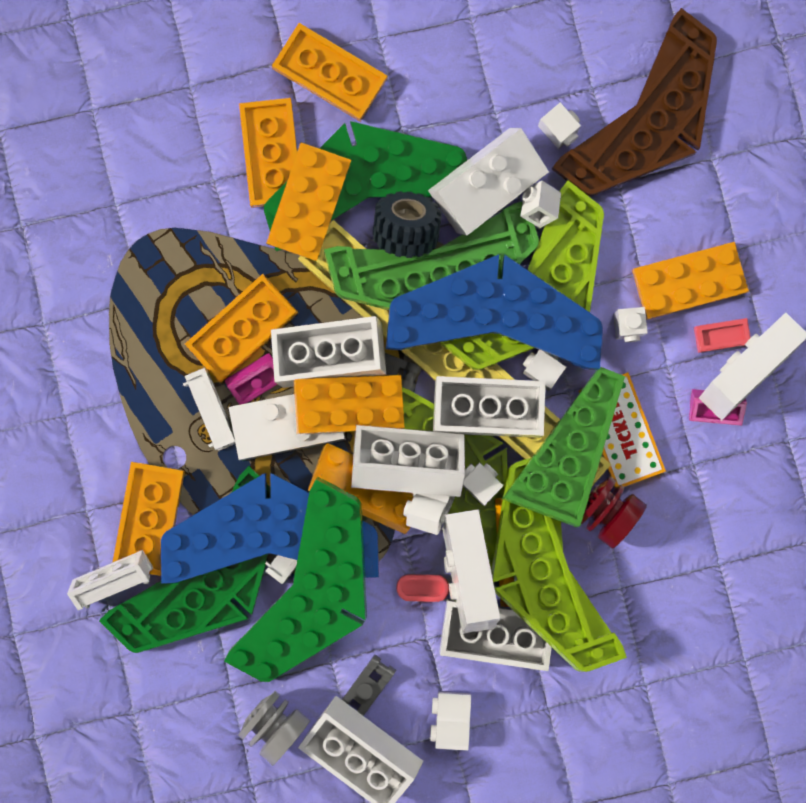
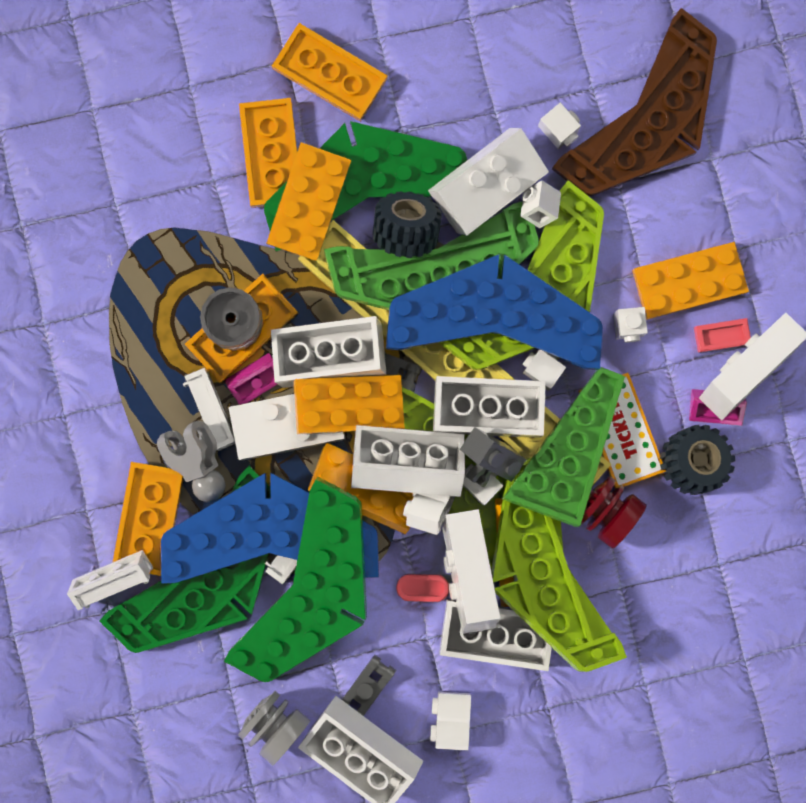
none -> light grey piece [157,421,226,502]
none -> flat silver wheel [200,287,263,351]
none -> dark grey brick [460,427,527,487]
none -> black wheel [660,425,735,495]

